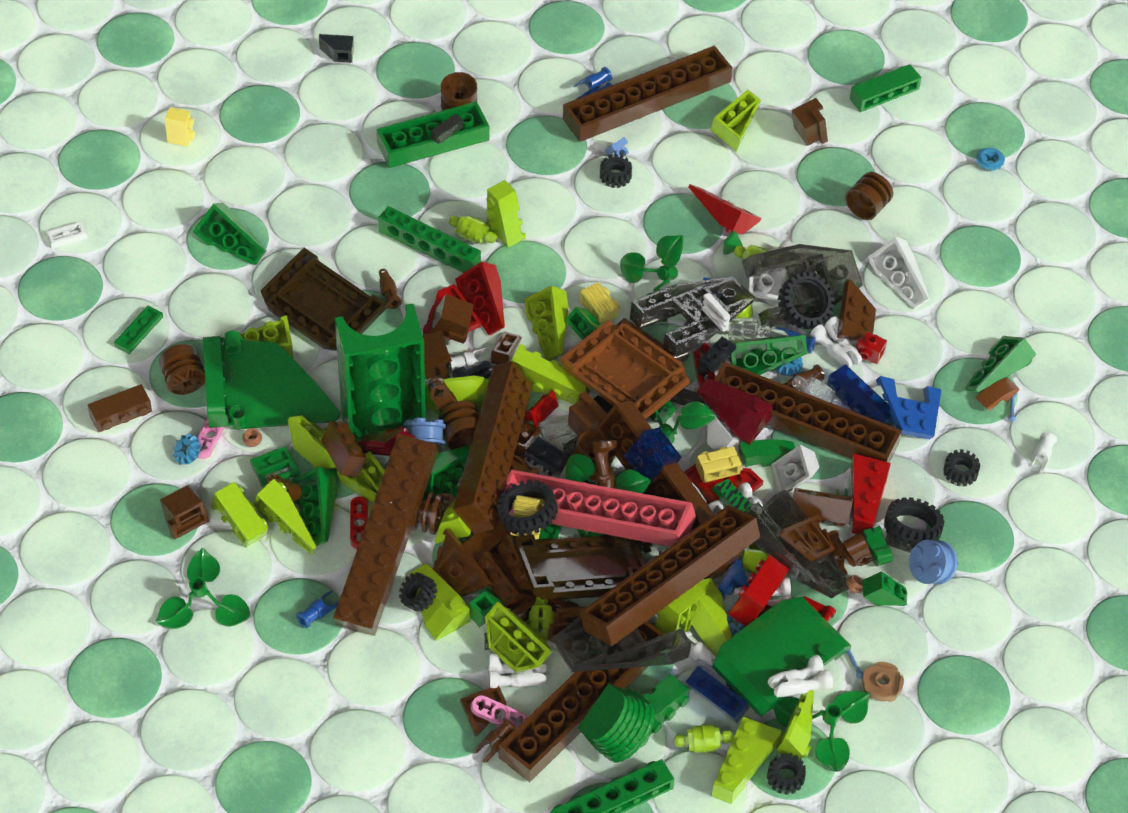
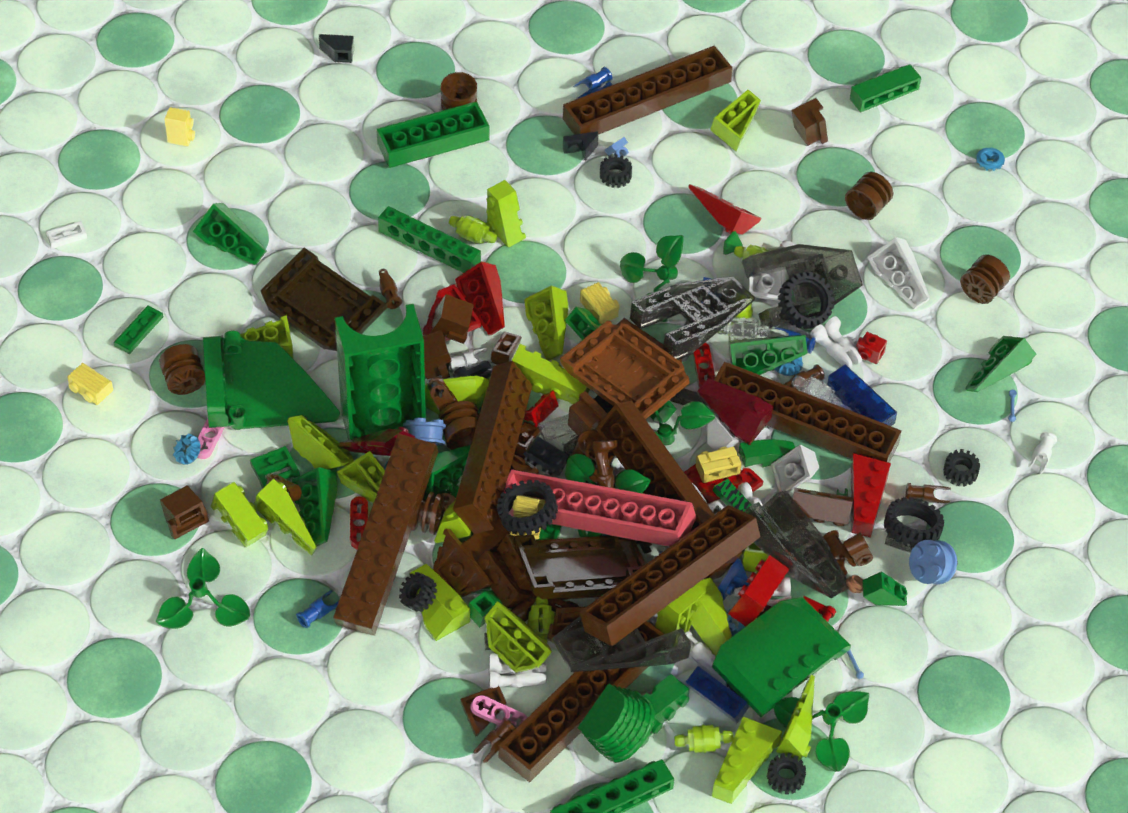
reddish brown brick [87,384,152,433] -> none
nougat plate [242,428,262,447] -> none
reddish brown brick [321,421,367,477] -> none
clear smoke piece [431,114,463,144] -> none
clear blue bracket [624,427,682,484] -> none
black bracket [698,336,736,377] -> none
white tile [702,293,730,332] -> none
white piece [768,655,833,697] -> none
reddish brown wing [779,515,835,562] -> none
reddish brown wing [837,279,876,340] -> none
medium nougat plate [862,662,904,702] -> none
green leg [863,526,893,567] -> none
blue wing [876,376,941,440] -> none
dark orange slope [975,377,1020,412] -> none
none -> light yellow brick [67,363,113,405]
none -> black slope [563,131,599,161]
none -> reddish brown piece [905,483,951,504]
none -> reddish brown wheel [960,254,1010,304]

